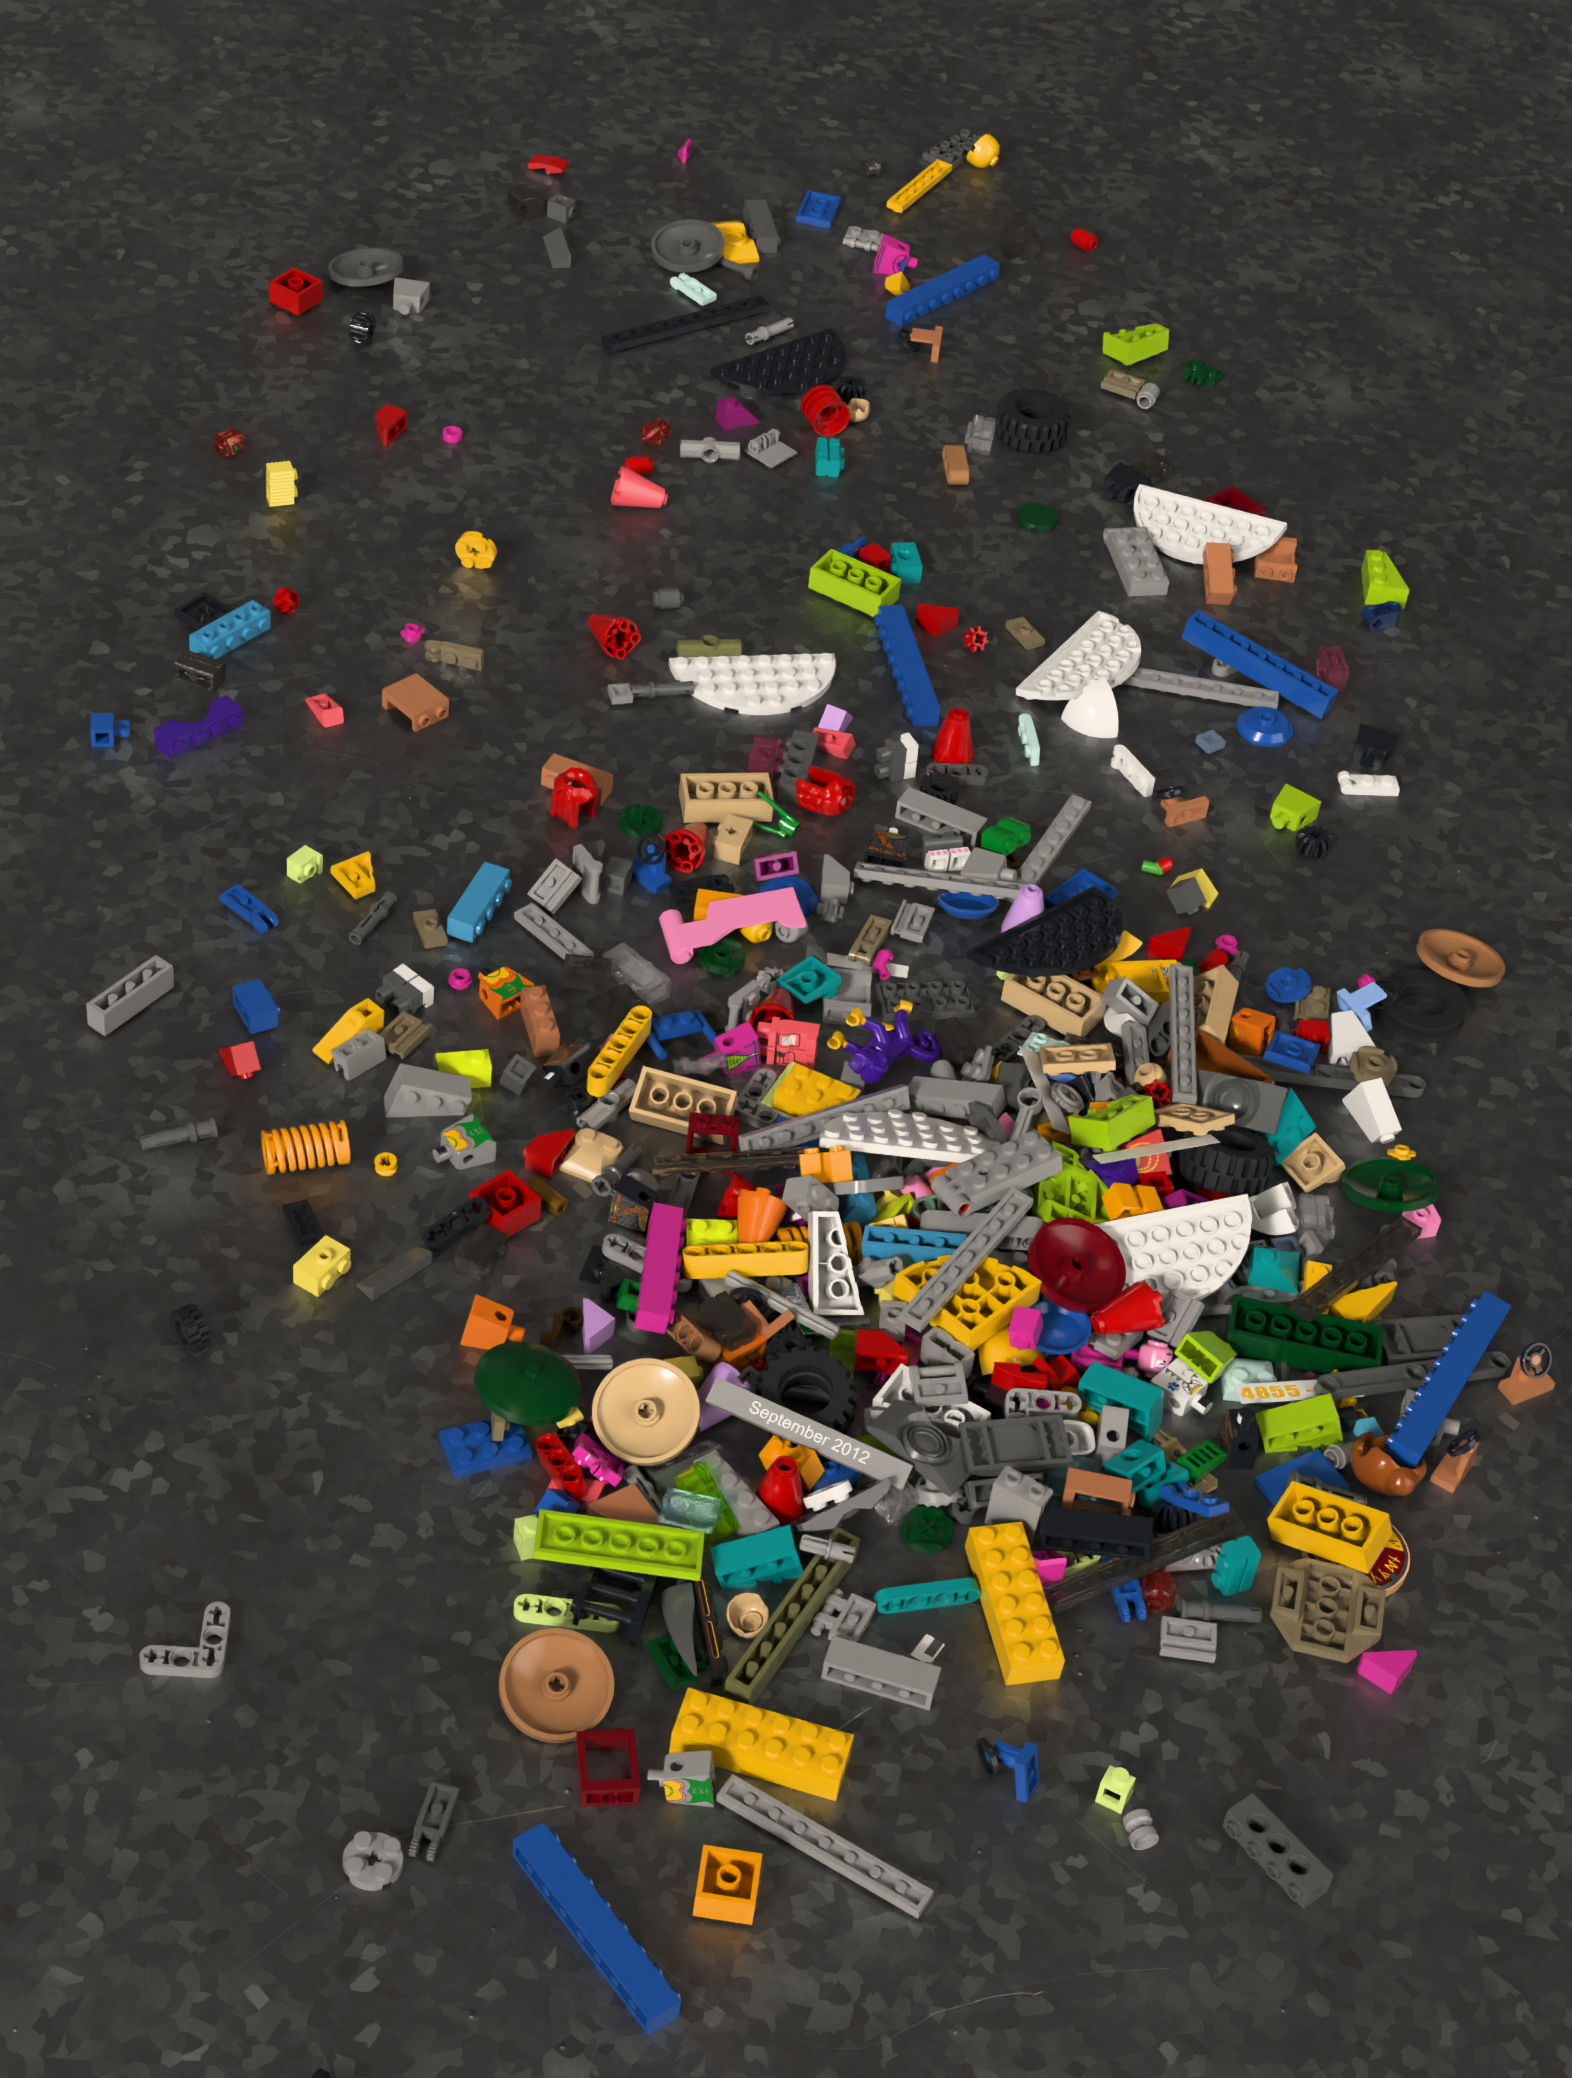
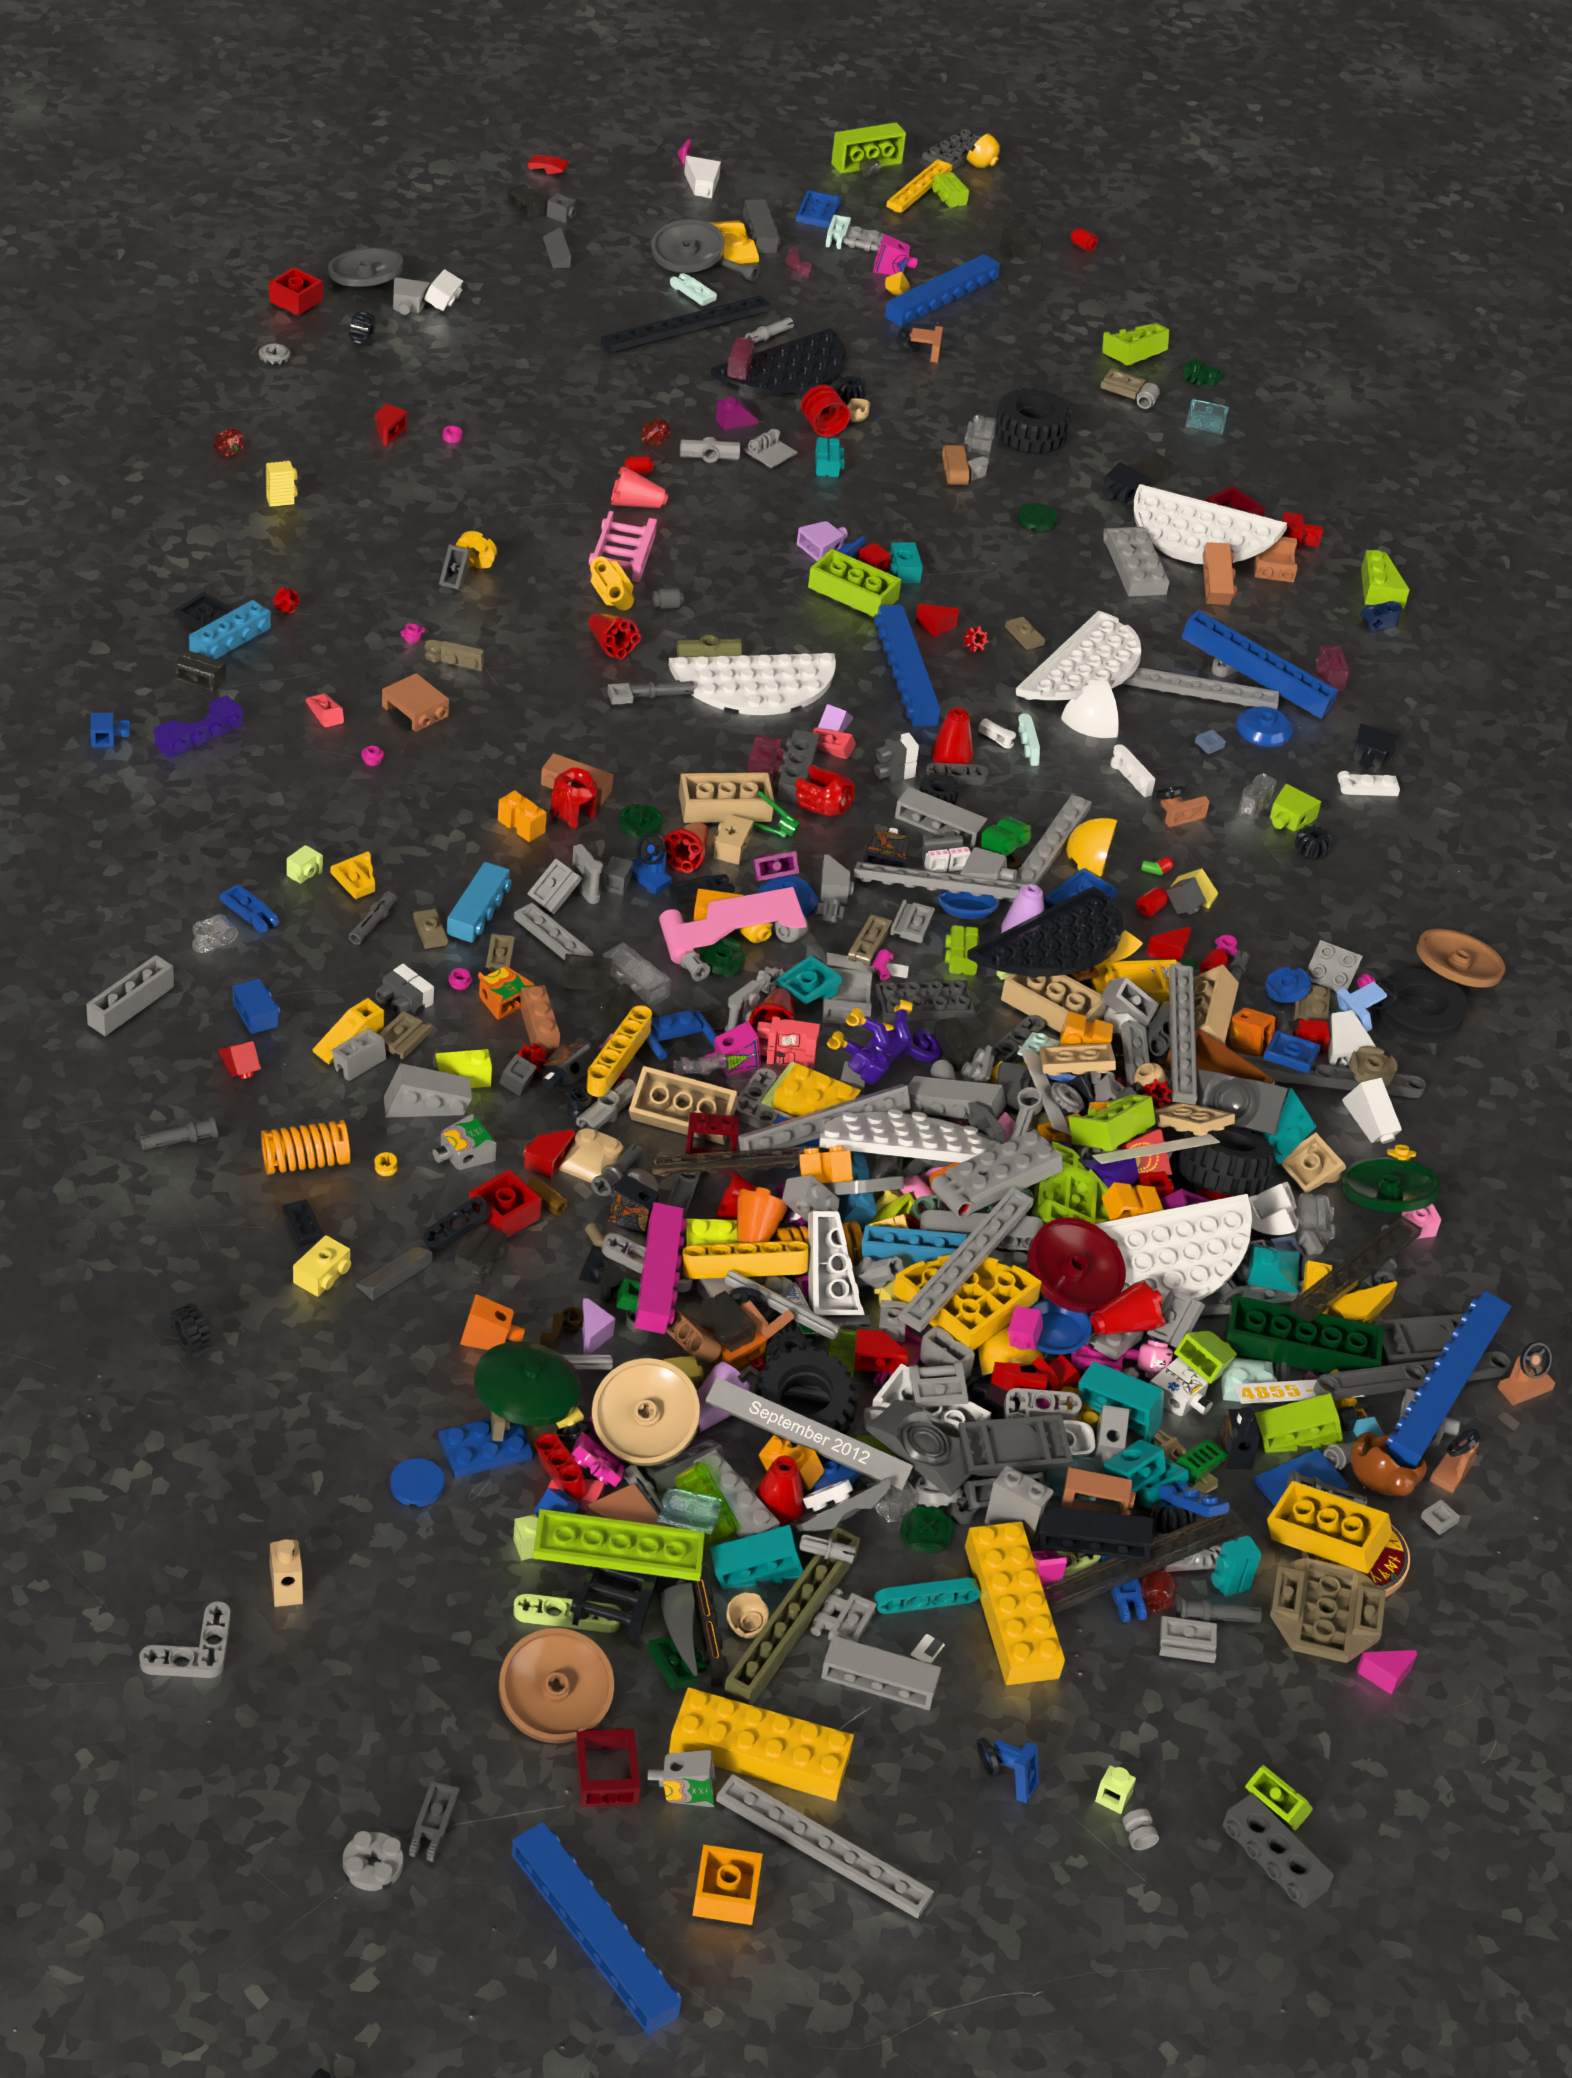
none -> clear piece [192,914,239,953]
none -> light grey gear [259,343,290,365]
none -> tan torso [270,1539,303,1607]
none -> dark pink plate [361,746,384,766]
none -> blue tile [390,1458,445,1507]
none -> white brick [424,269,463,311]
none -> dark grey slope [439,545,470,590]
none -> dark tan plate [486,934,515,972]
none -> light orange brick [498,790,547,842]
none -> red gear [518,1043,547,1072]
none -> dark tan arm [585,1223,617,1247]
none -> bright pink fence [589,511,657,583]
none -> yellow piece [590,556,634,611]
none -> light grey bush [680,951,710,982]
none -> white slope [684,156,721,198]
none -> clear pink brick [727,337,755,380]
none -> clear pink piece [785,247,812,277]
none -> lavender torso [797,521,848,561]
none -> light aqua hinge [826,215,851,249]
none -> lime brick [831,122,906,174]
none -> lime brick [932,172,969,208]
none -> lime brick [945,925,979,975]
none -> light grey plate [968,456,988,481]
none -> white bar [978,718,1016,749]
none -> light orange brick [1059,1011,1113,1046]
none -> yellow brick [1066,818,1117,878]
none -> red brick [1136,887,1168,917]
none -> clear light blue brick [1185,399,1229,435]
none -> clear brick [1237,773,1277,821]
none -> lime brick [1245,1765,1313,1831]
none -> red brick [1281,512,1323,549]
none -> light grey hinge [1306,940,1363,992]
none -> light grey plate [1421,1499,1460,1535]

